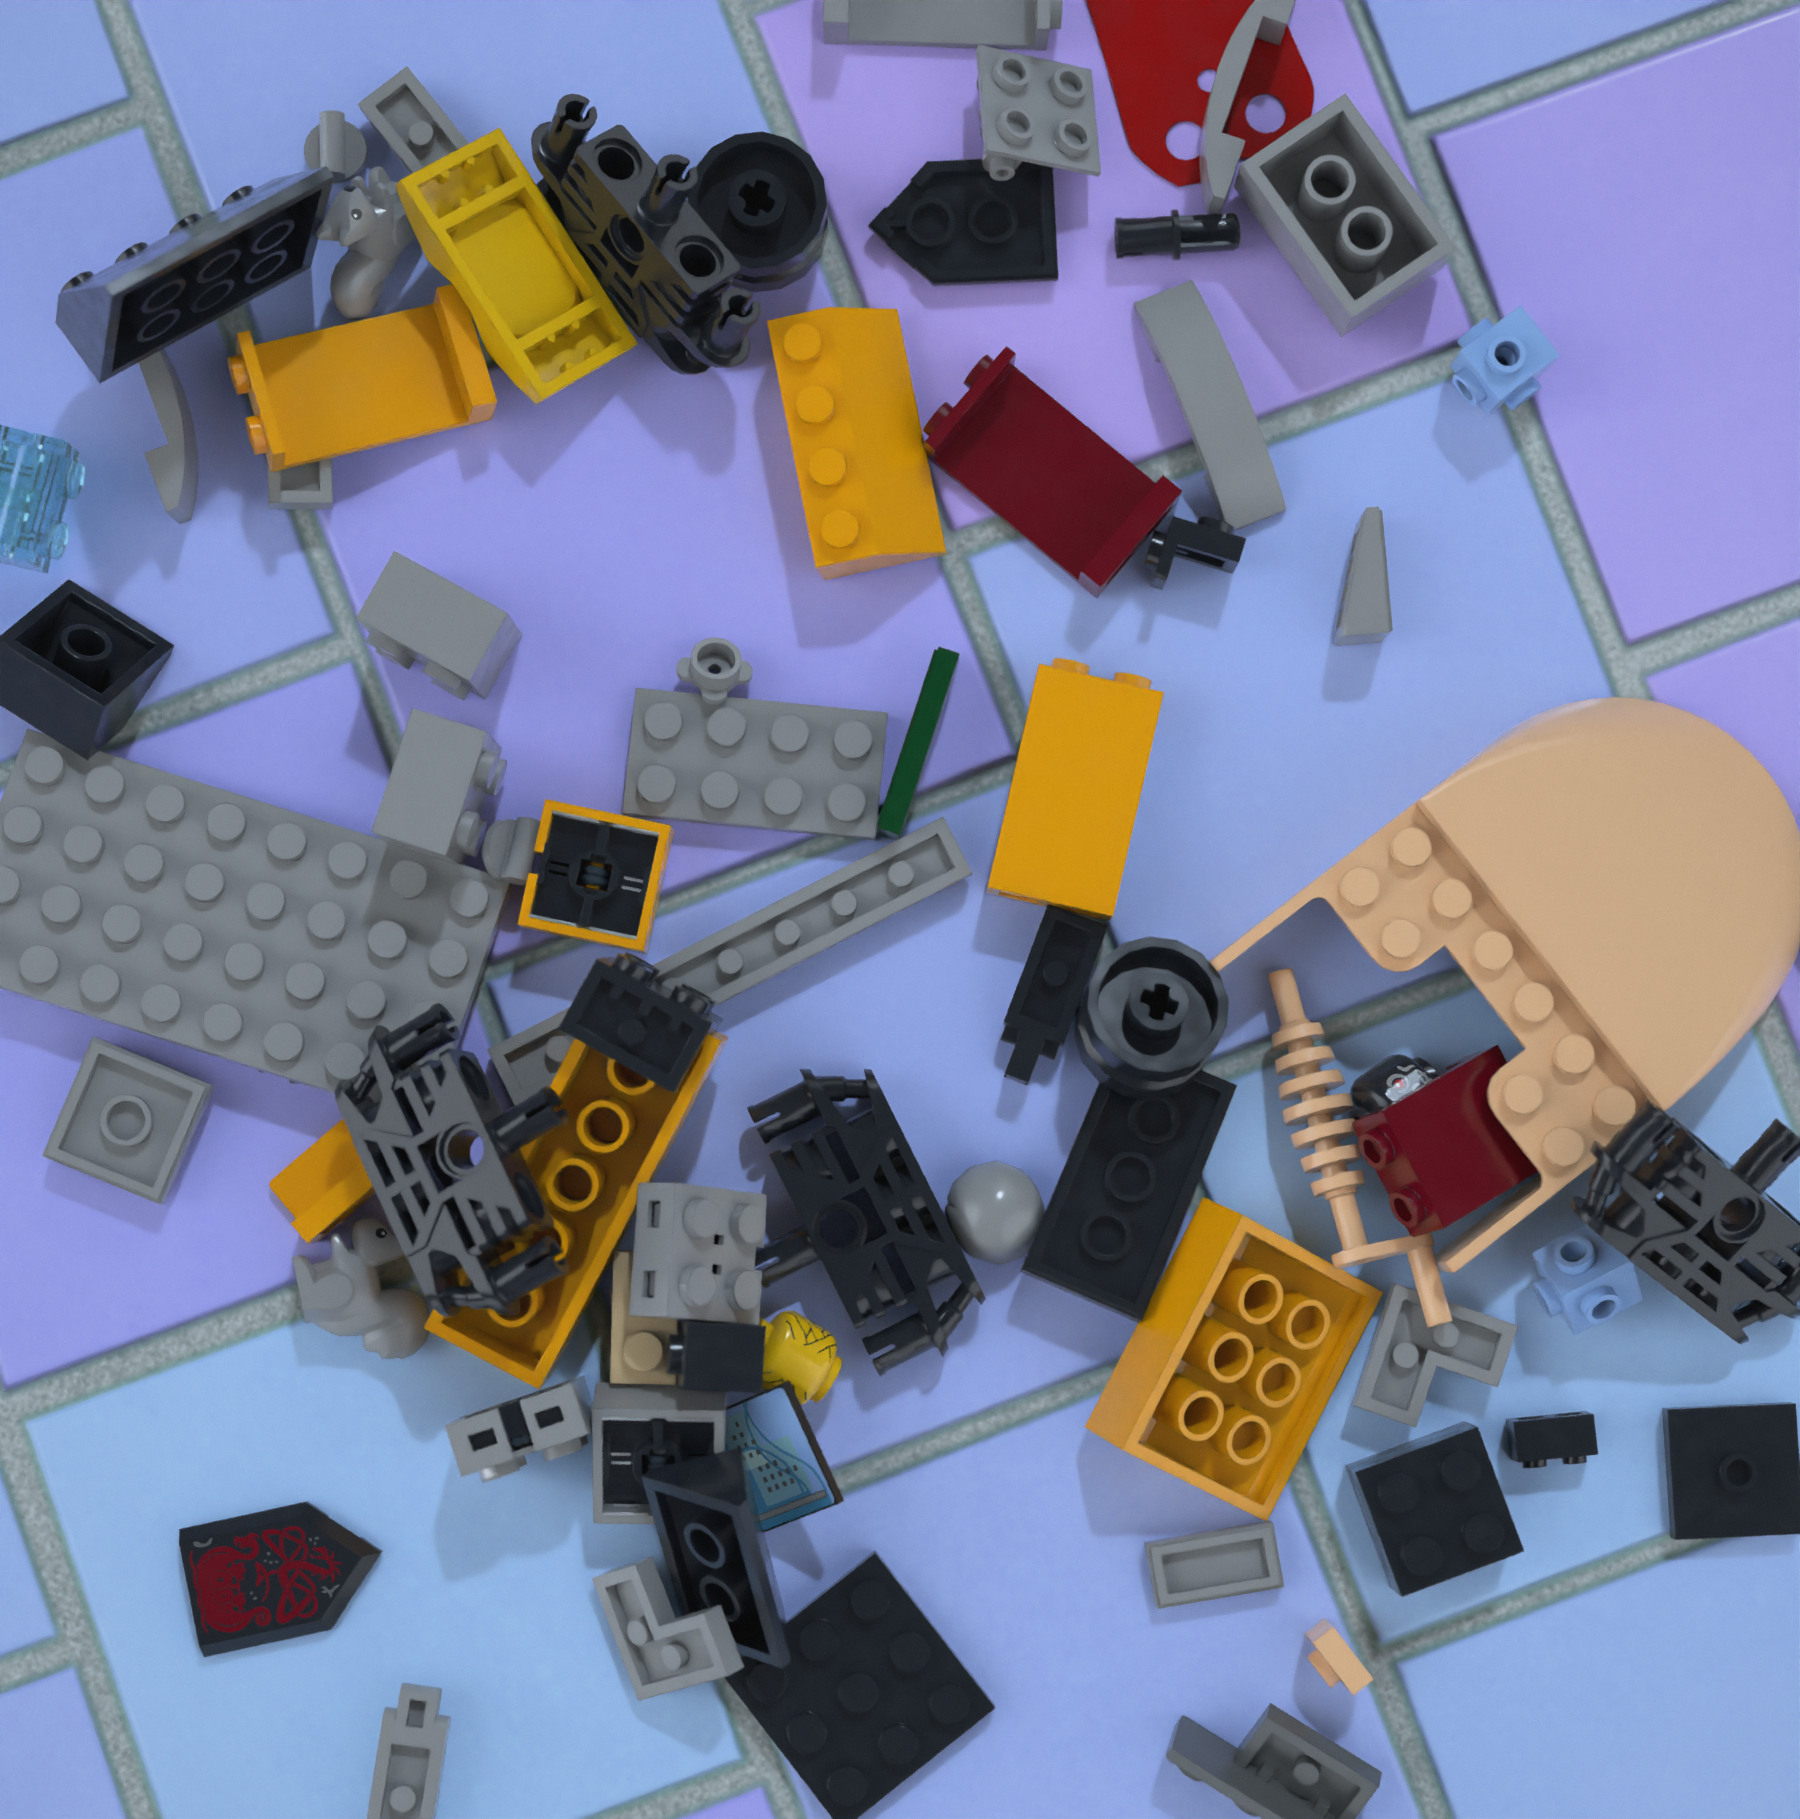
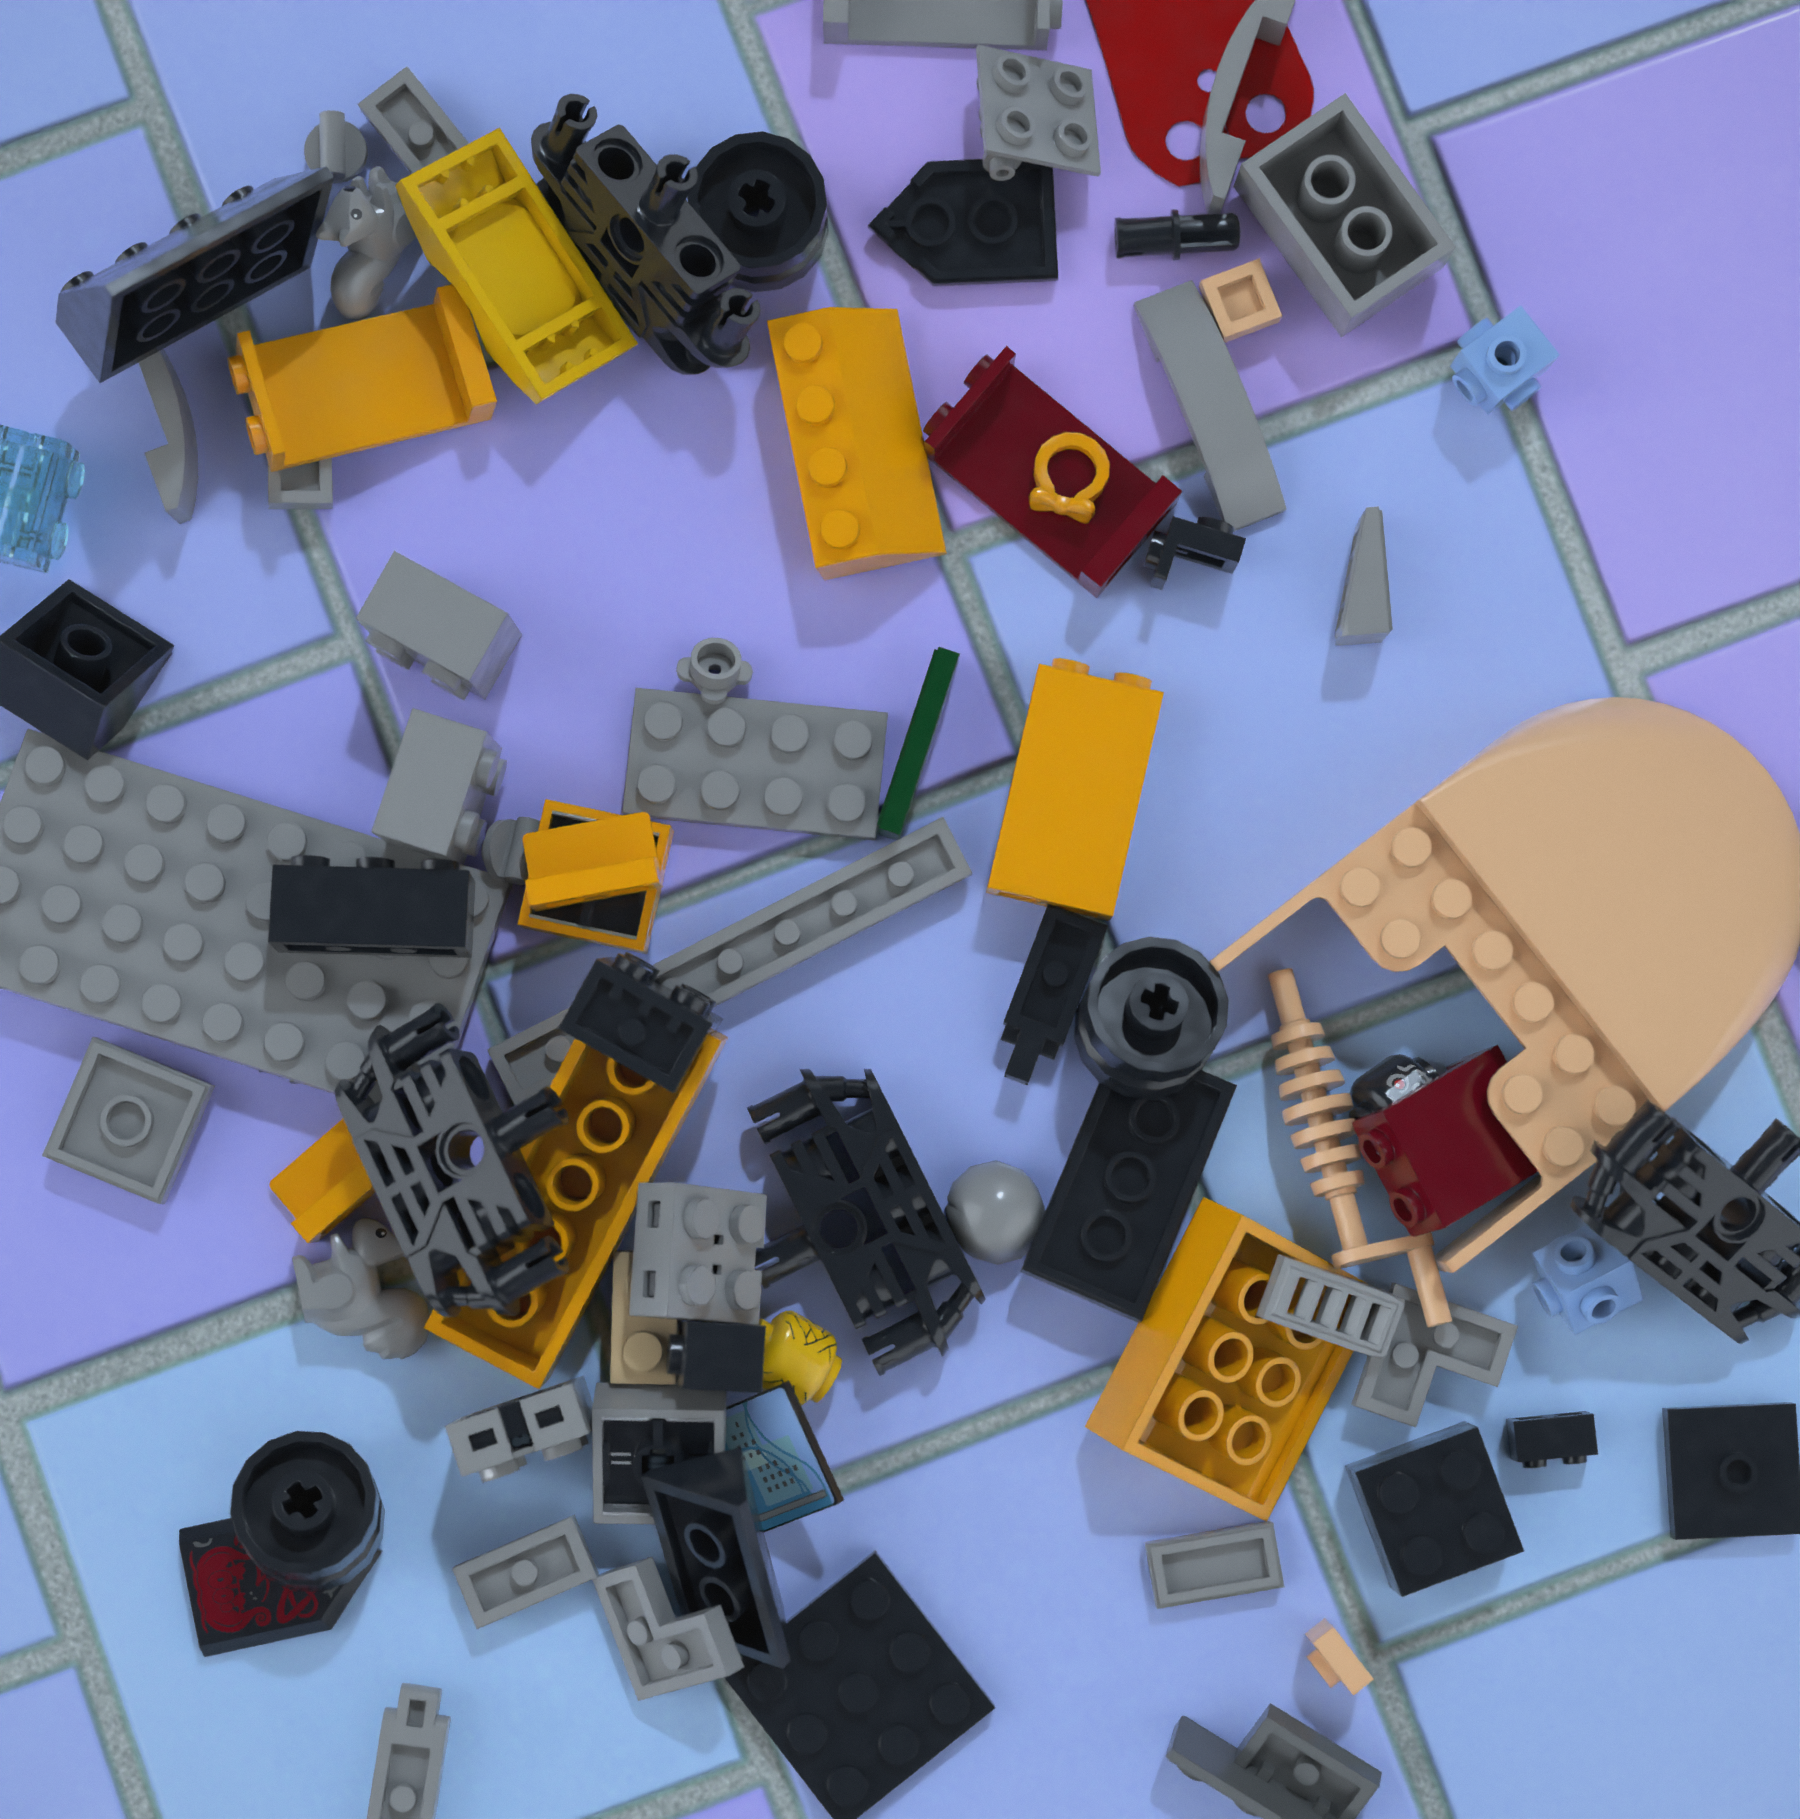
none -> black wheel [230,1431,385,1592]
none -> black brick [268,855,475,958]
none -> light grey plate [452,1514,599,1629]
none -> light orange panel [522,812,663,911]
none -> light orange piece [1029,432,1110,524]
none -> light nougat plate [1199,258,1282,343]
none -> light grey slope [1256,1254,1405,1359]

